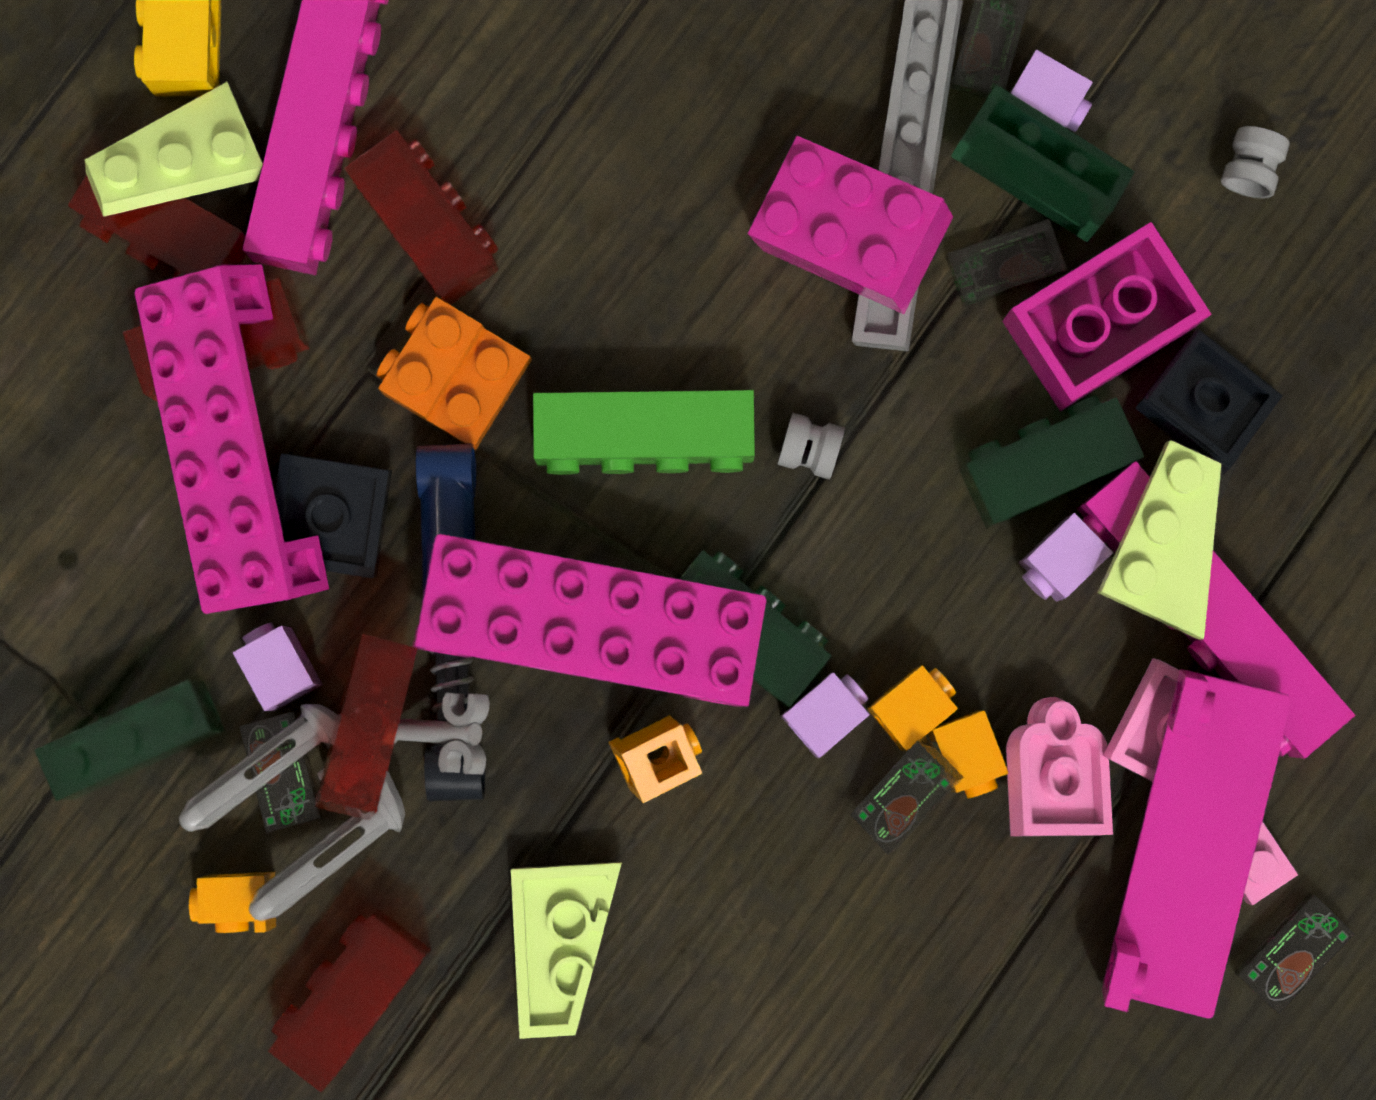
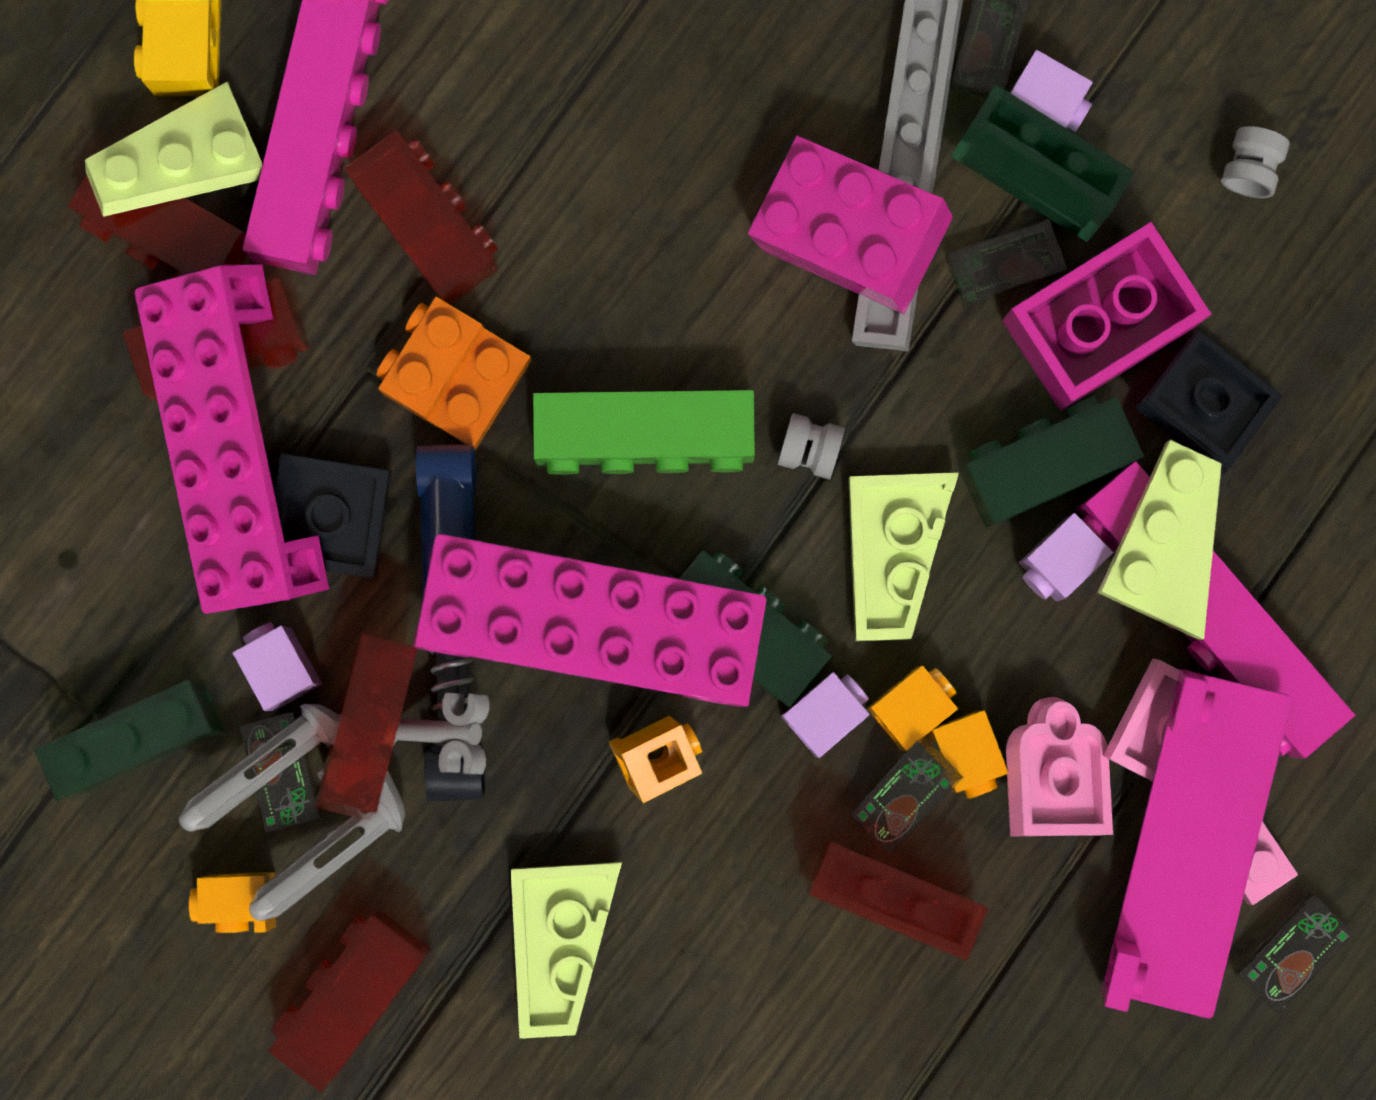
none -> clear red brick [806,839,988,961]
none -> yellowish green wing [848,473,959,641]

